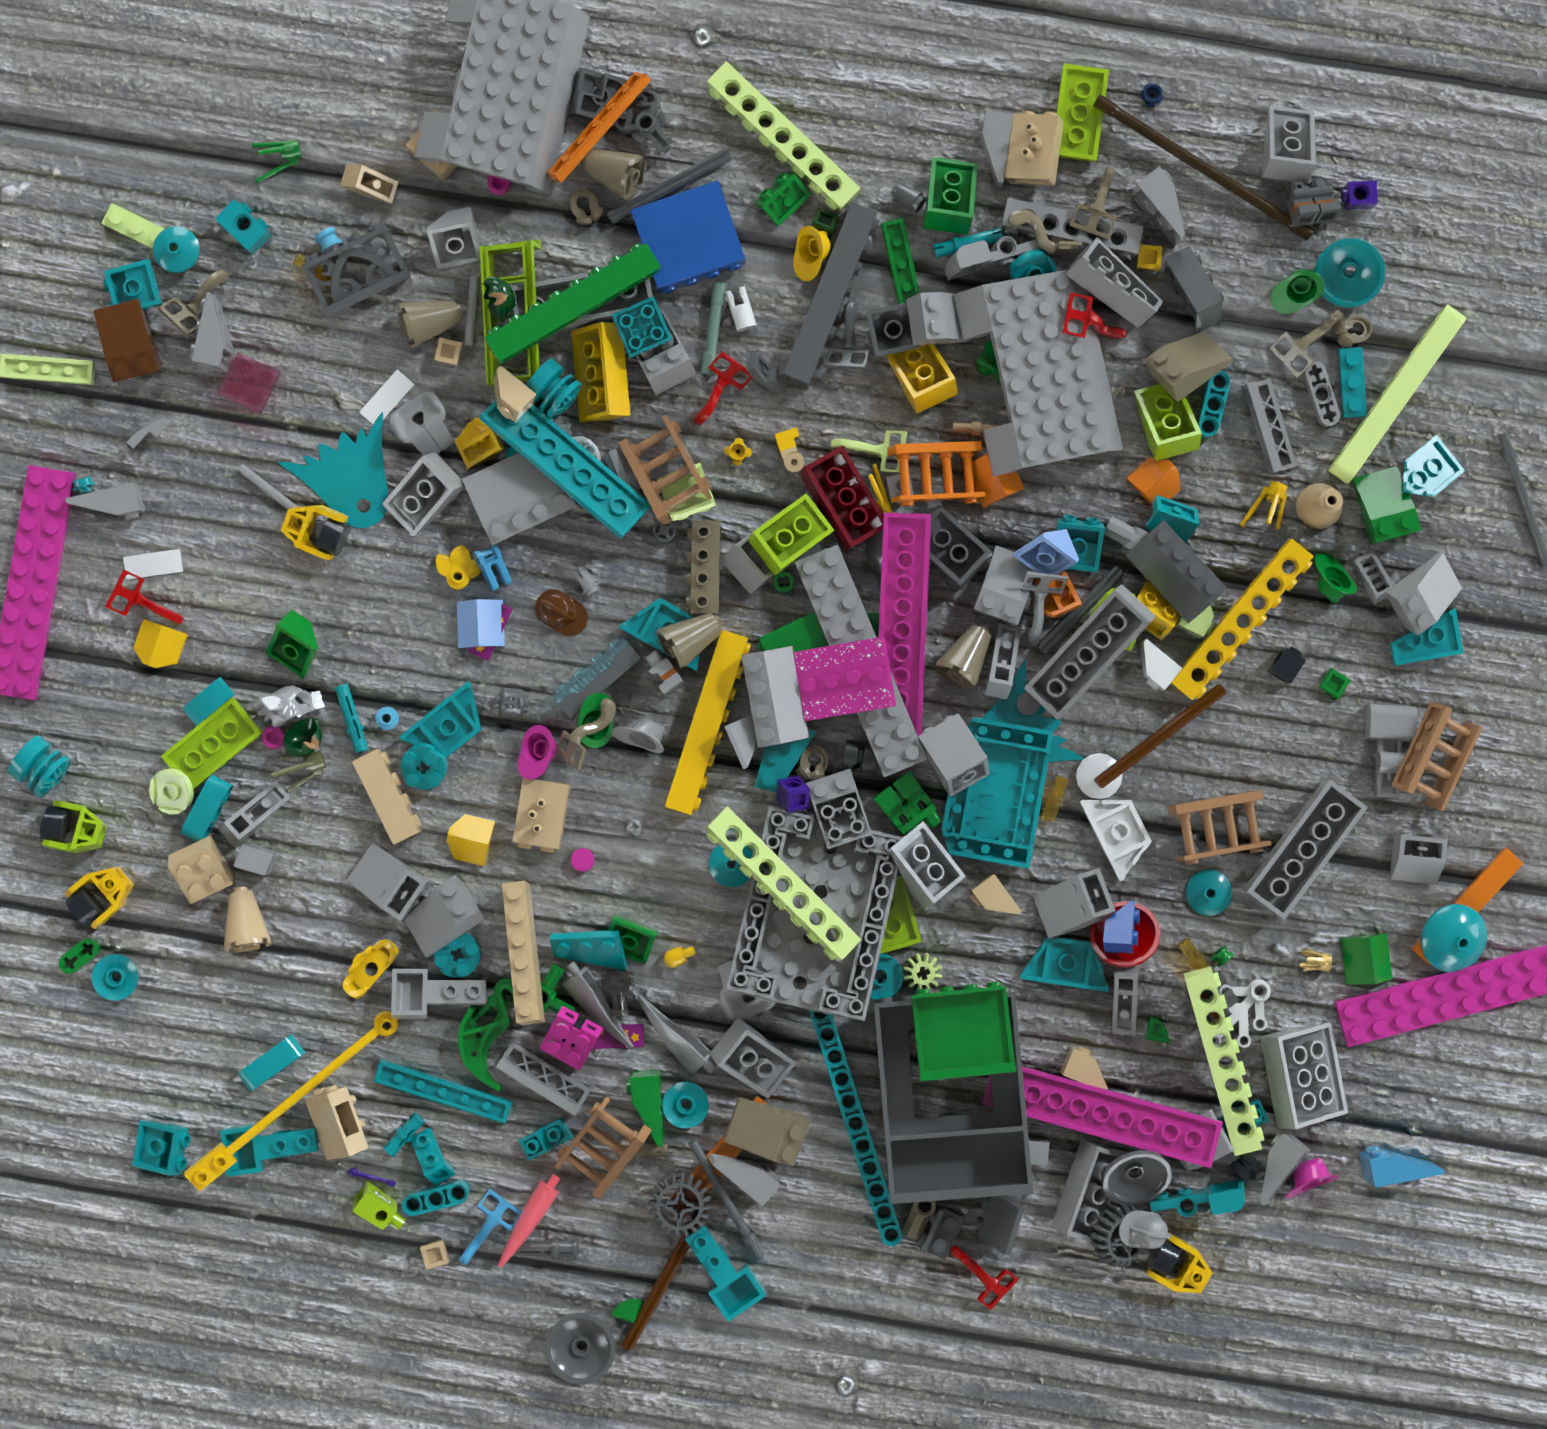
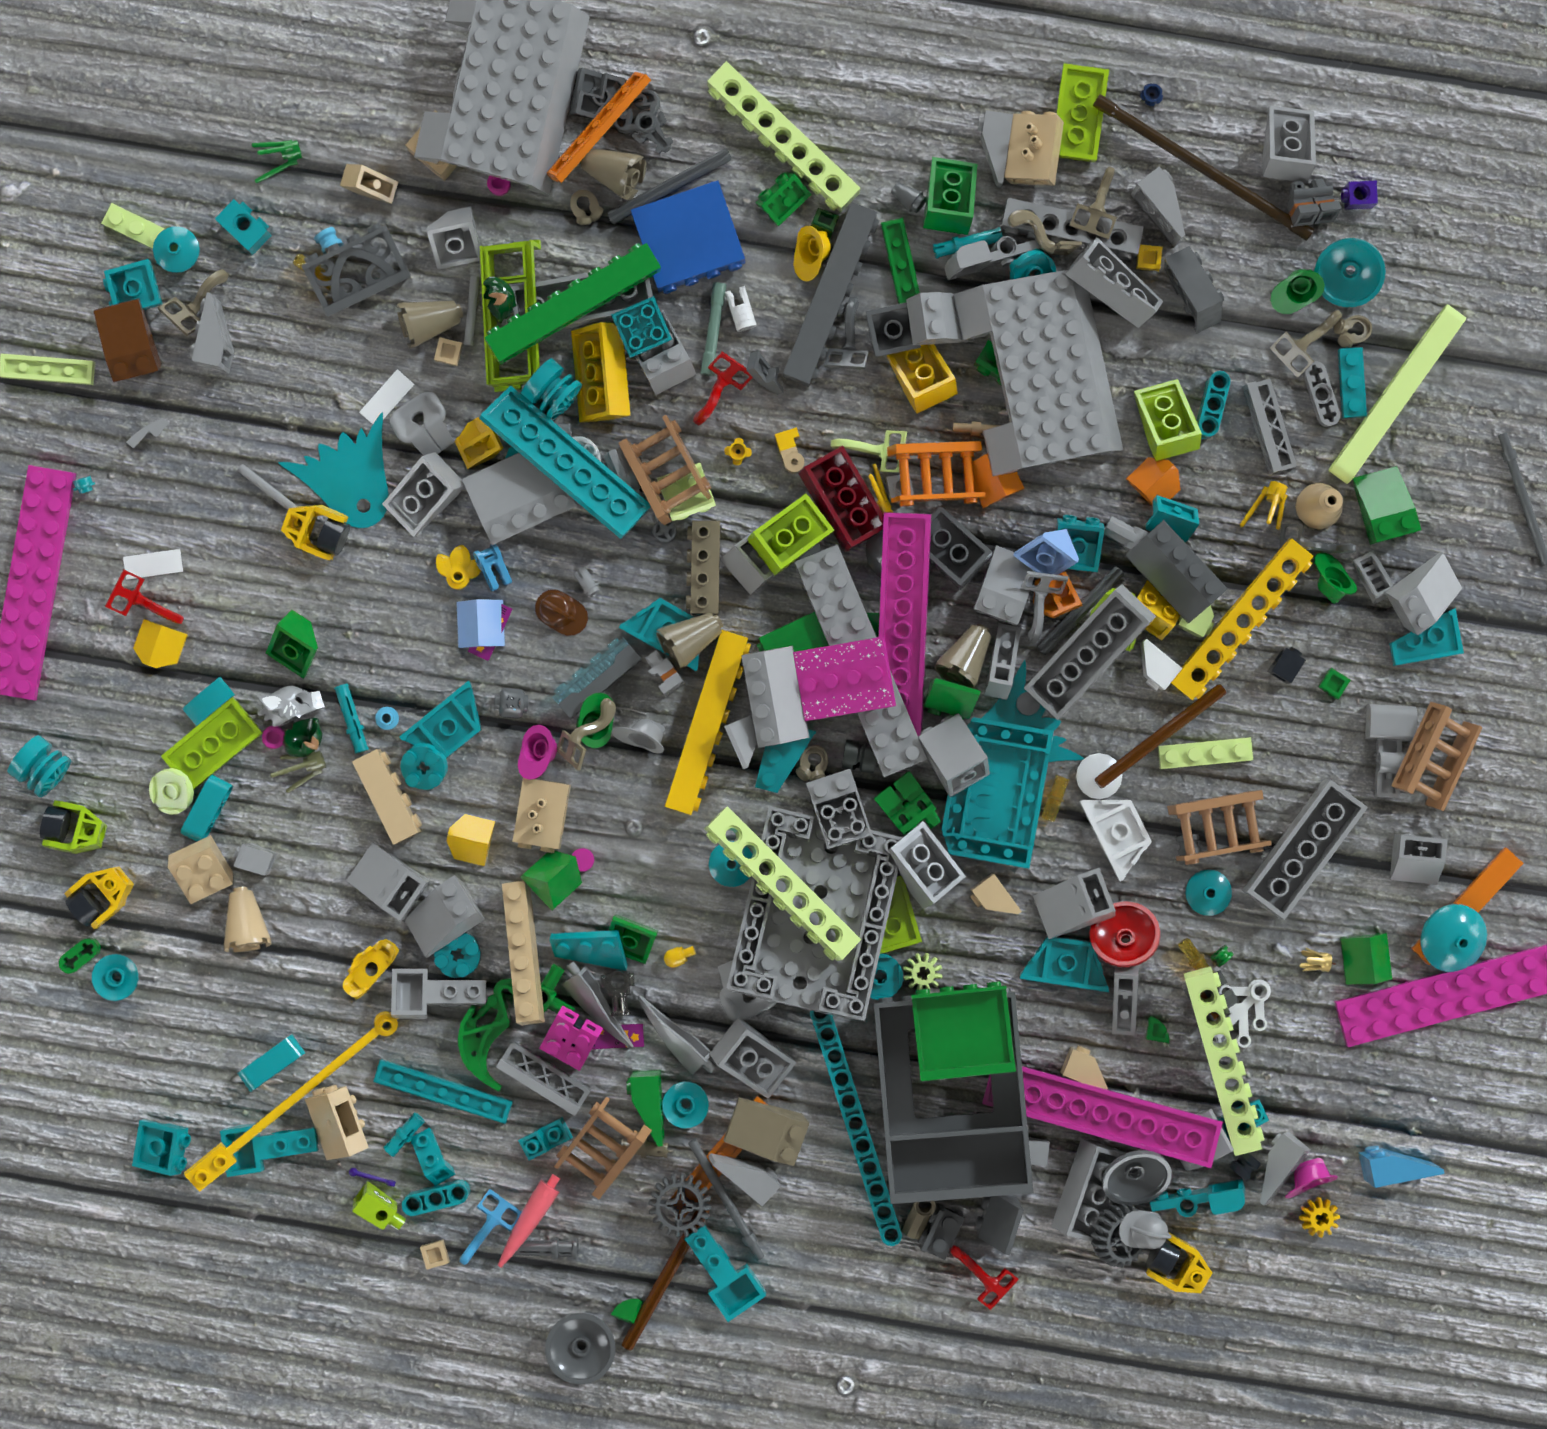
light grey slope [65,483,145,520] -> none
clear pink plate [218,352,281,414] -> none
light grey slope [219,781,291,848] -> none
tan slope [494,365,536,423] -> none
green bush [774,572,794,593] -> none
dark purple brick [776,776,810,813] -> none
red piece [1062,292,1127,339] -> none
slope [1103,901,1140,954] -> none
dark tan slope [1145,332,1233,402] -> none
light grey slope [1260,1022,1348,1130] -> none
tile [1403,435,1465,497] -> none
none -> green slope [520,851,582,911]
none -> green slope [923,678,981,719]
none -> yellowish green plate [1158,737,1253,769]
none -> yellow gear [1299,1197,1340,1238]

